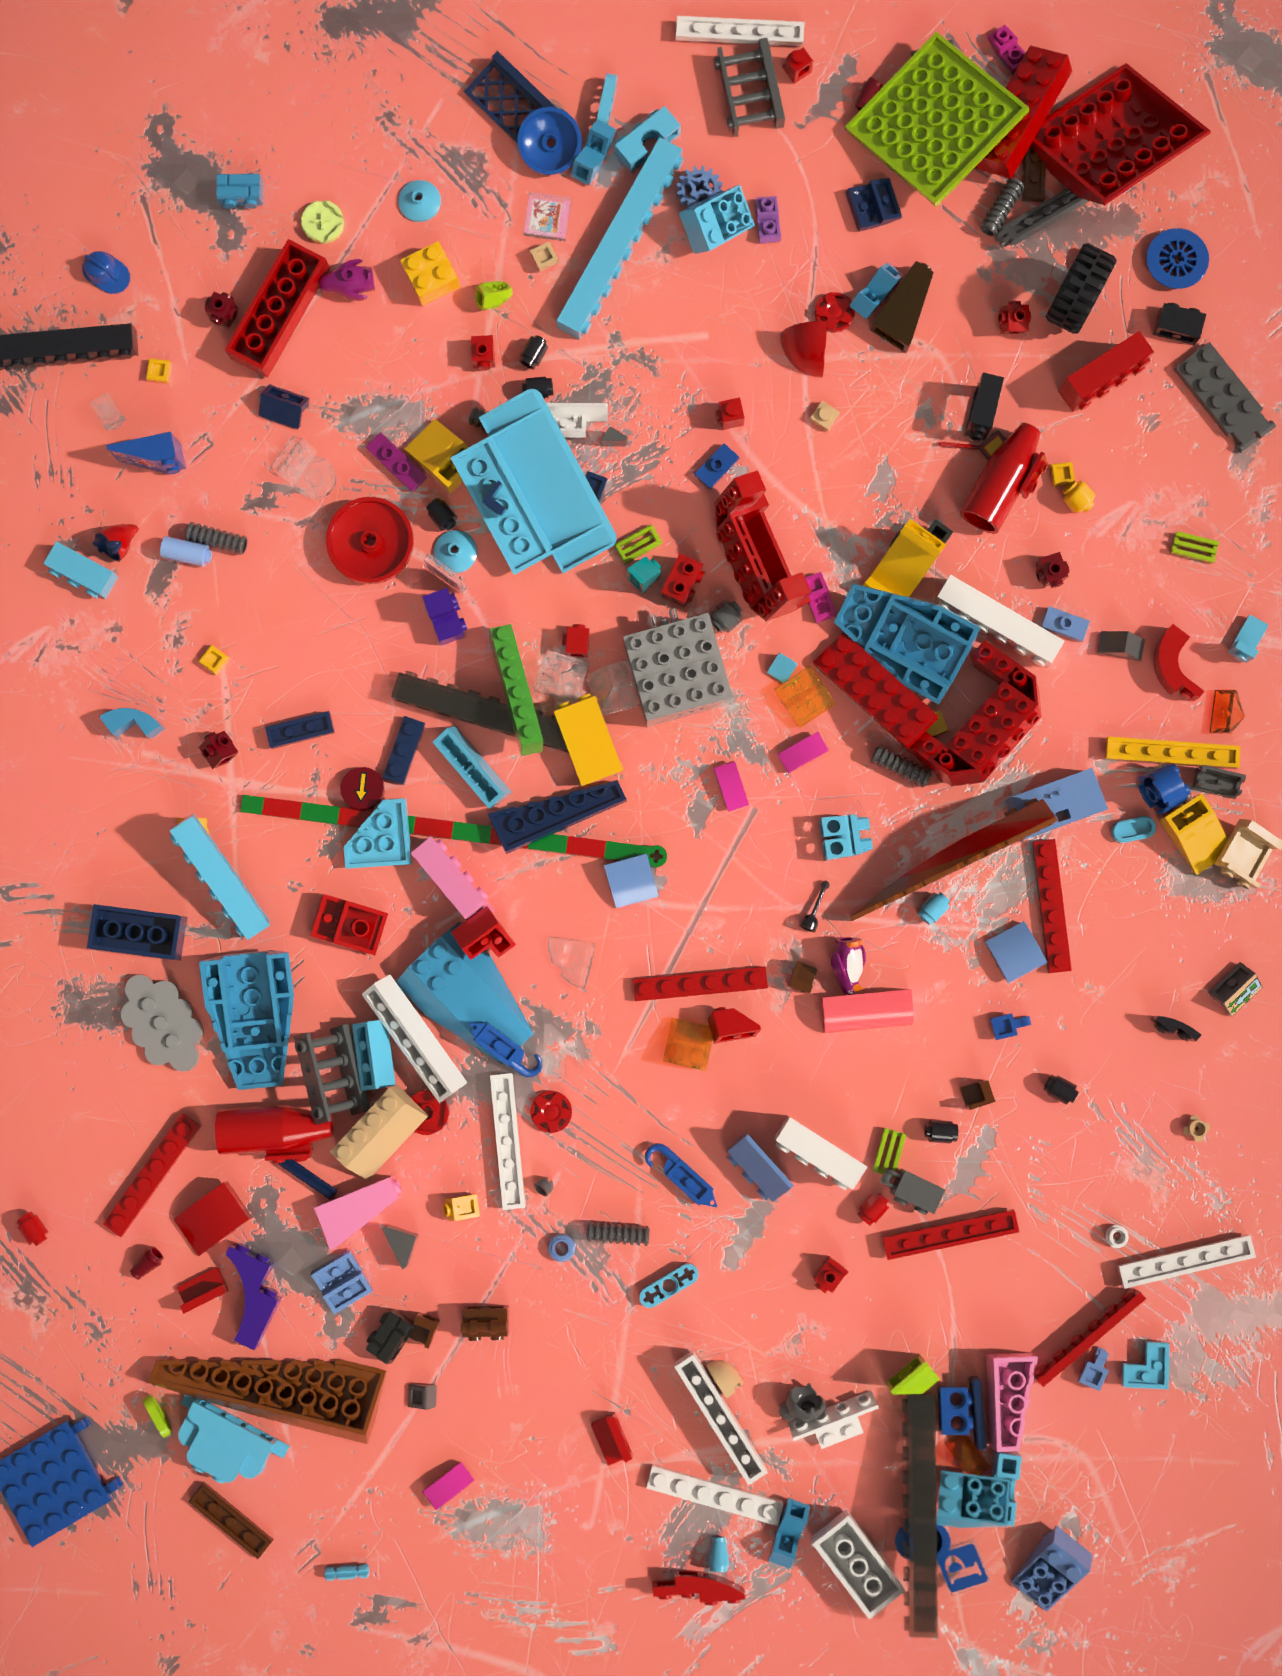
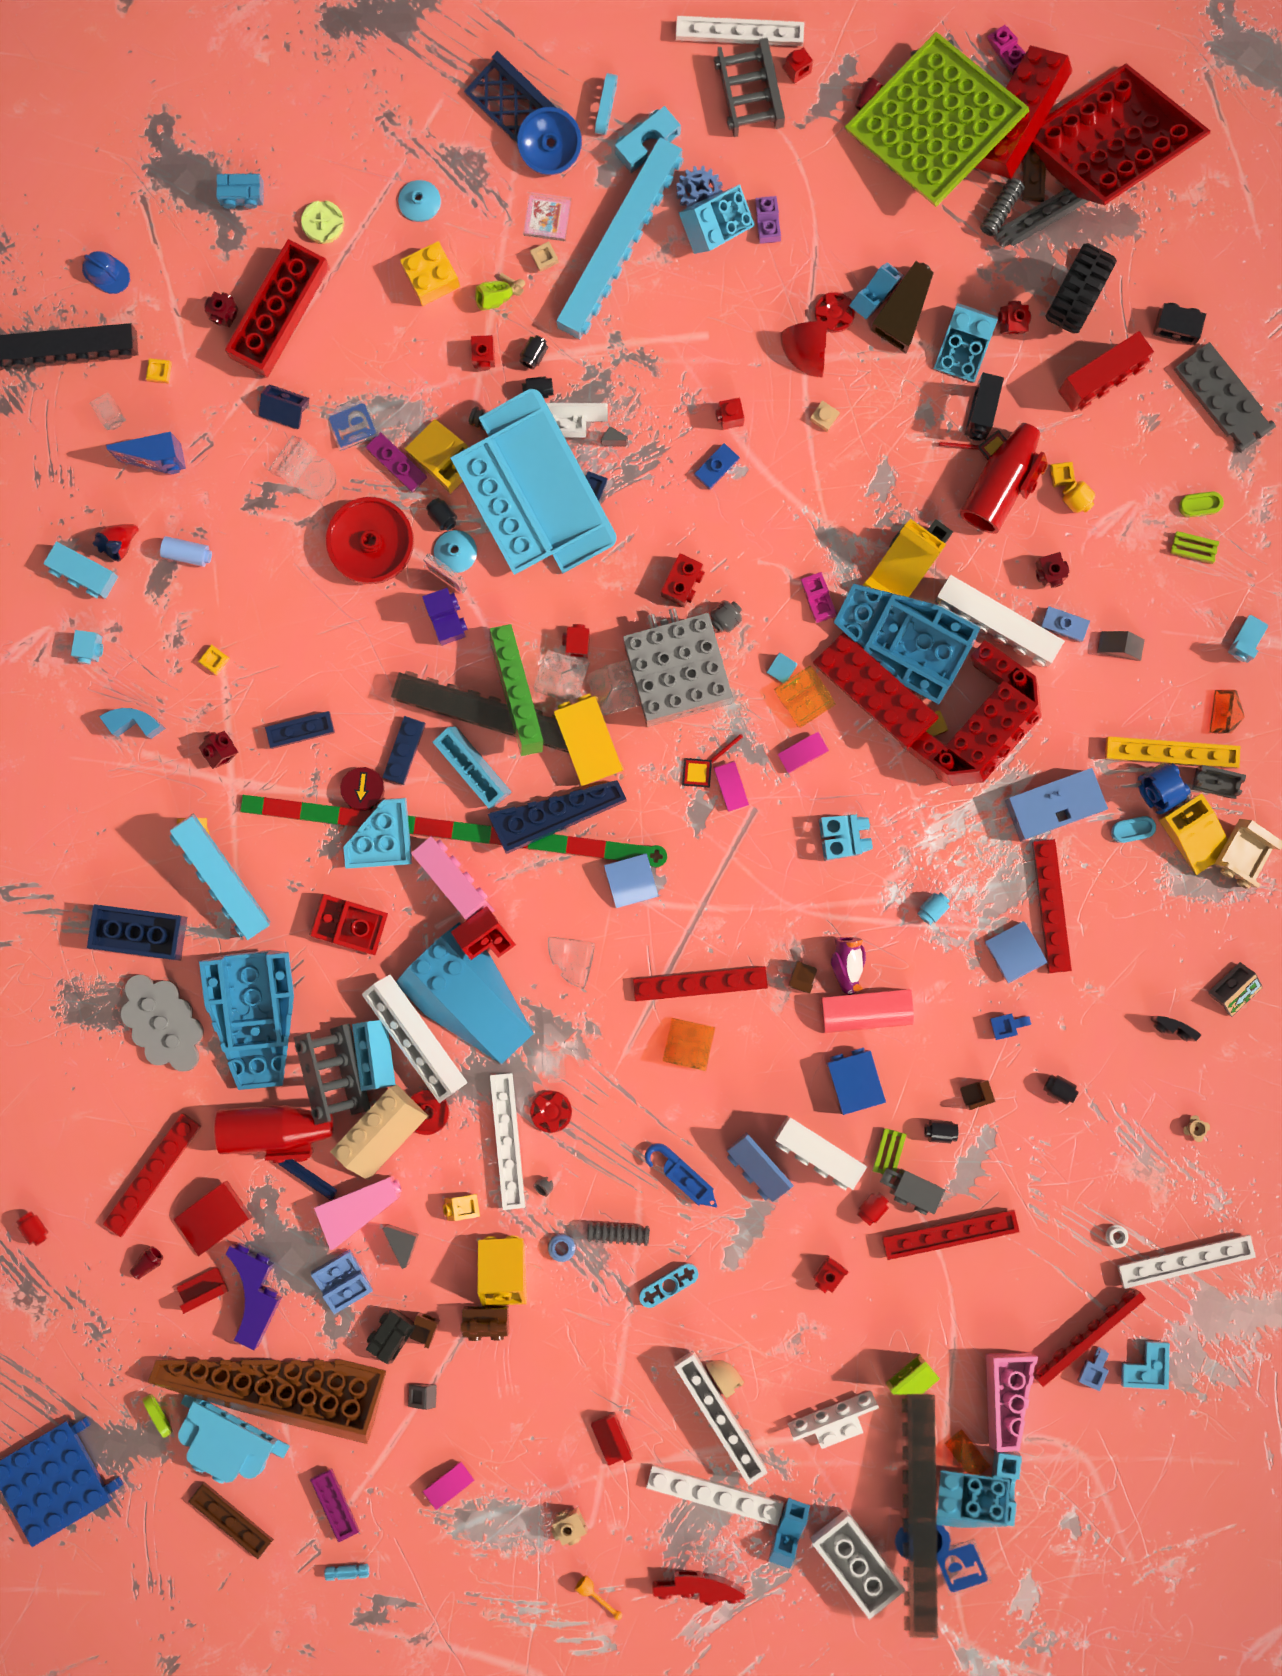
dark grey piece [185,522,248,555] -> none
magenta animal [319,259,375,301] -> none
blue plate [469,1021,543,1077] -> none
dark blue panel [483,480,507,517] -> none
dark azure brick [571,119,616,186] -> none
lime tile [614,524,662,565] -> none
teal slope [627,556,661,594] -> none
red slope [707,1007,761,1044] -> none
medium azure cone [707,1537,730,1572] -> none
red wedge [714,470,811,621] -> none
dark grey piece [779,1383,826,1421] -> none
black hinge [799,880,830,933] -> none
dark blue slope [845,177,902,232] -> none
dark orange wedge [850,798,1058,921] -> none
dark grey piece [871,745,932,788] -> none
blue brick [937,1387,973,1435] -> none
dark blue tile [969,1376,987,1450] -> none
medium blue slope [1011,1525,1093,1611] -> none
blue piece [1146,228,1209,289] -> none
red arch [1153,624,1205,701] -> none
none -> medium azure brick [71,630,104,665]
none -> magenta plate [310,1468,360,1543]
none -> clear piece [325,399,380,451]
none -> yellow slope [478,1235,527,1306]
none -> tan hand [499,273,525,296]
none -> tan brick [551,1507,588,1546]
none -> light orange hinge [574,1575,622,1620]
none -> piece [682,734,743,788]
none -> blue panel [826,1047,886,1115]
none -> medium azure slope [934,303,998,382]
none -> lime tile [1179,491,1224,518]

